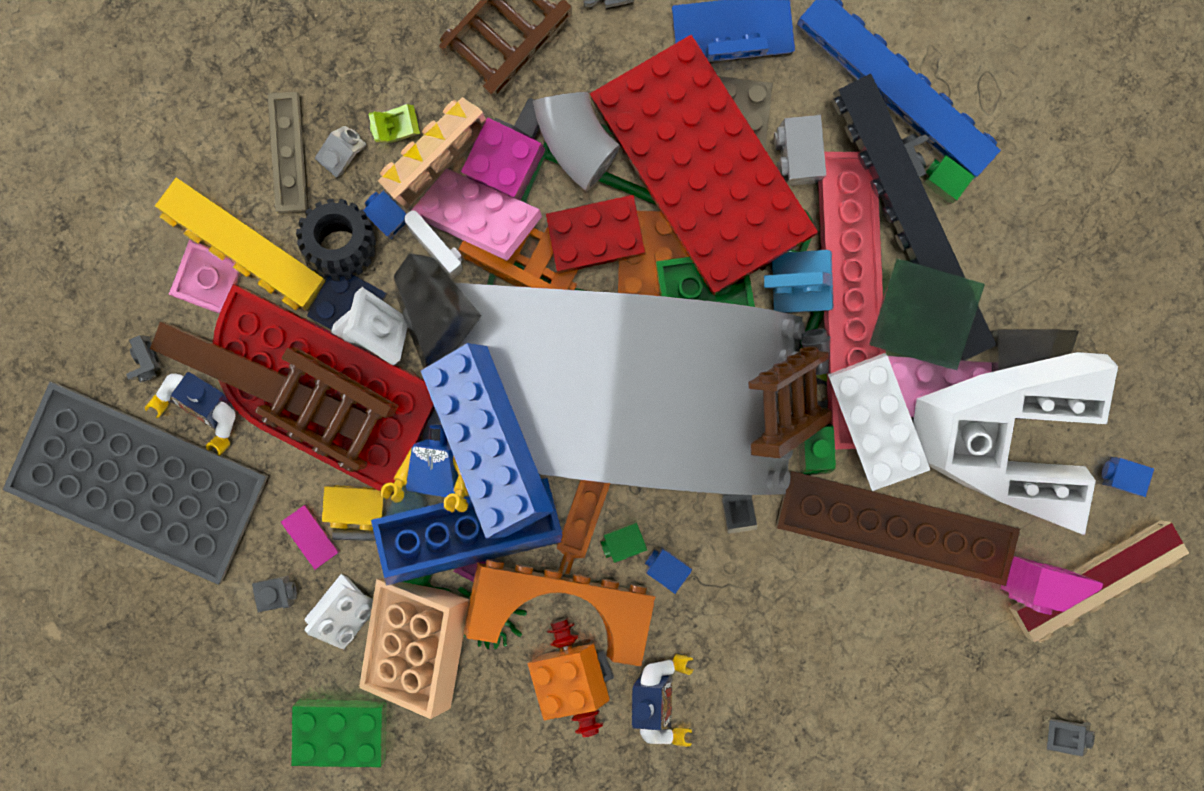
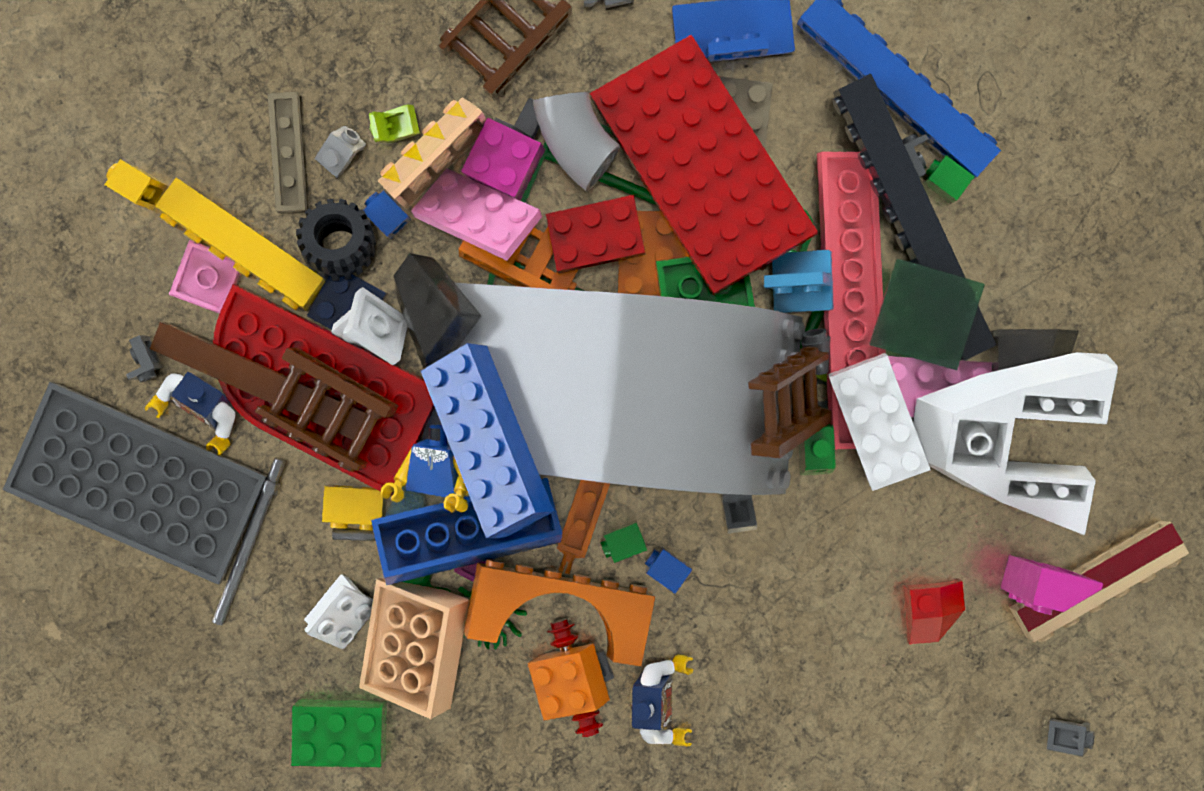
dark grey bracket [252,575,297,612] -> none
dark pink tile [281,504,340,570] -> none
white container [405,211,463,280] -> none
light grey brick [774,115,826,186] -> none
reddish brown plate [776,471,1020,586] -> none
blue brick [1102,457,1154,497] -> none
none -> yellow brick [104,159,168,211]
none -> flat silver bar [212,457,286,625]
none -> red slope [903,580,965,644]

